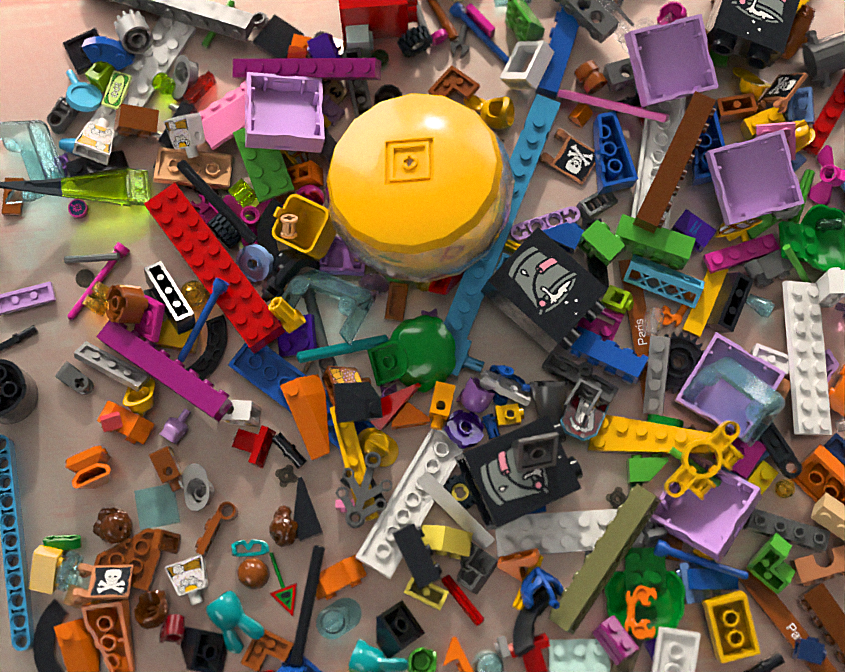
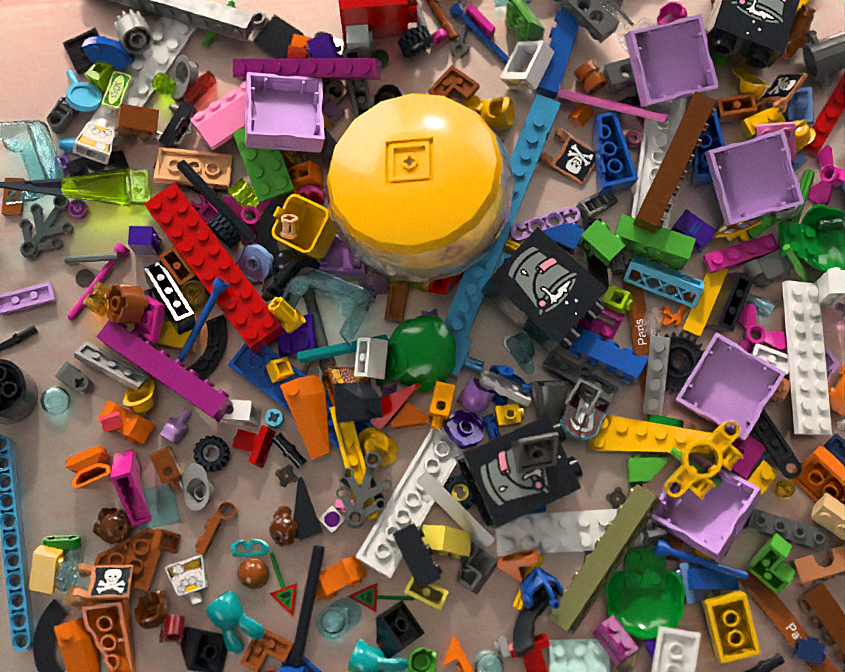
white torso [163,112,205,158] -> none
red axle [441,574,484,626] -> none
orange helmet [624,585,657,640] -> none
clear light blue windscreen [683,356,785,448] -> none
none -> dark grey plant [19,194,74,259]
none -> clear light blue hair [40,386,71,415]
none -> dark pink arch [111,449,152,527]
none -> dark purple brick [128,226,162,256]
none -> dark orange brick [158,246,199,292]
none -> black bush [193,435,230,472]
none -> medium azure bush [265,409,284,429]
none -> yellow slope [266,357,294,383]
none -> tile [318,506,346,534]
none -> piece [347,583,414,612]
none -> white brick [354,338,388,379]
none -> clear light blue piece [503,332,536,374]
none -> dark grey gear [606,251,629,273]
none -> bright pink plate [625,130,642,148]
none -> dark pink piece [738,304,787,354]

